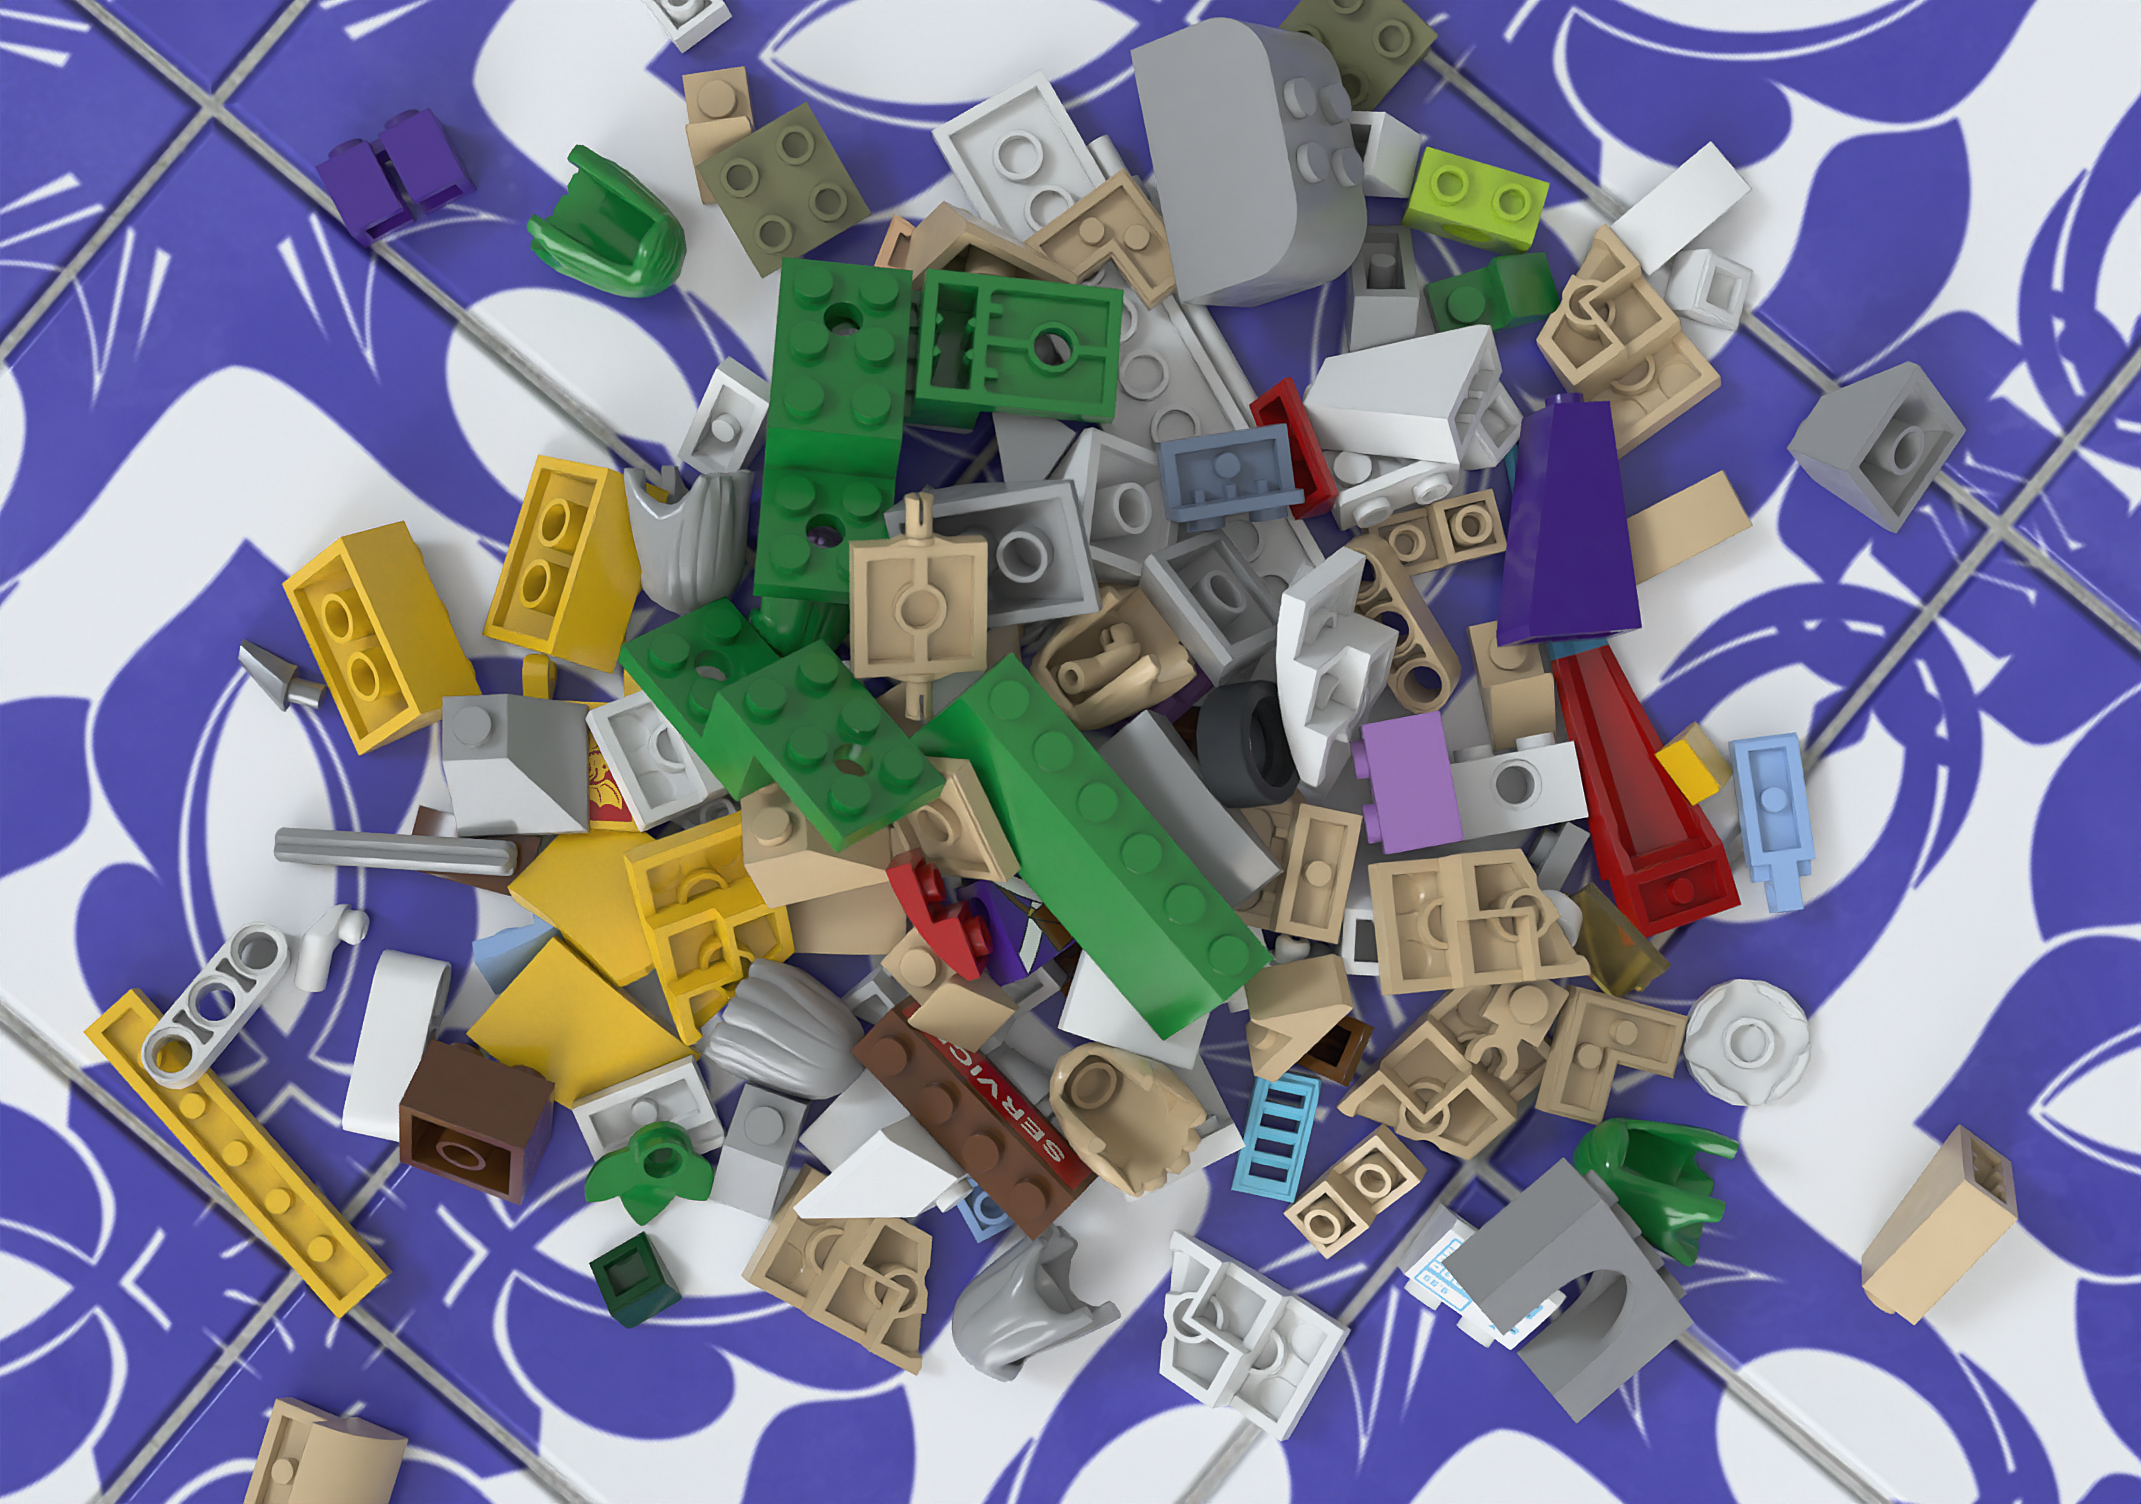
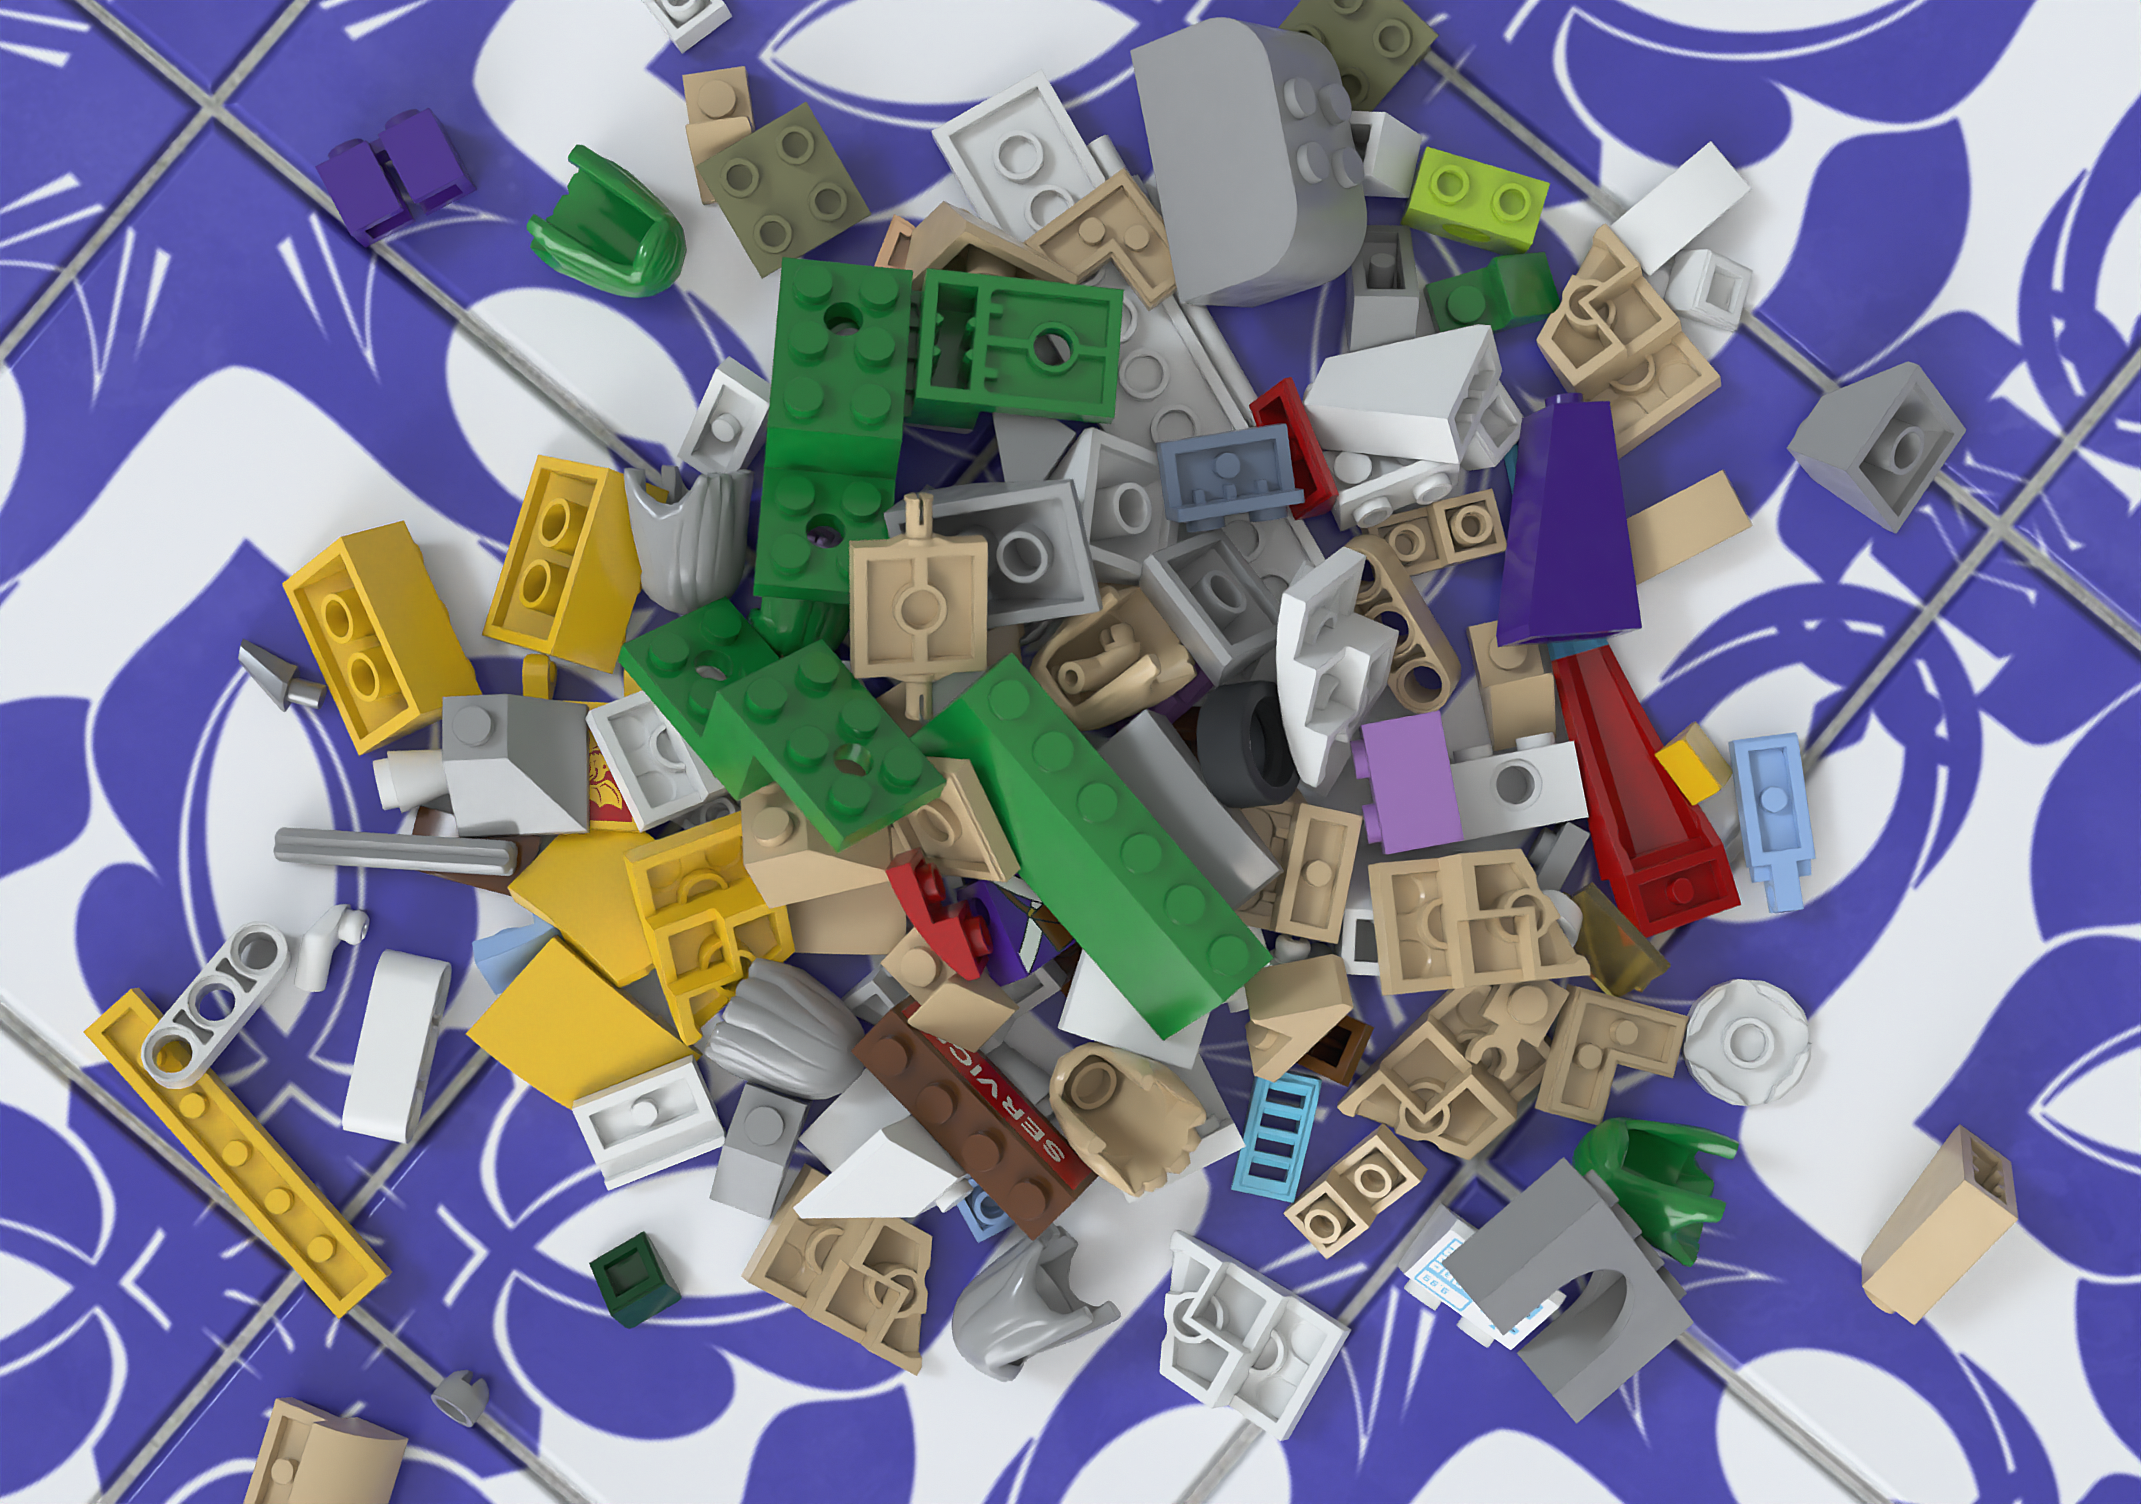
reddish brown brick [399,1039,555,1205] -> none
green plate [584,1121,714,1226] -> none
none -> white cone [373,749,449,813]
none -> light grey hinge [431,1370,489,1427]

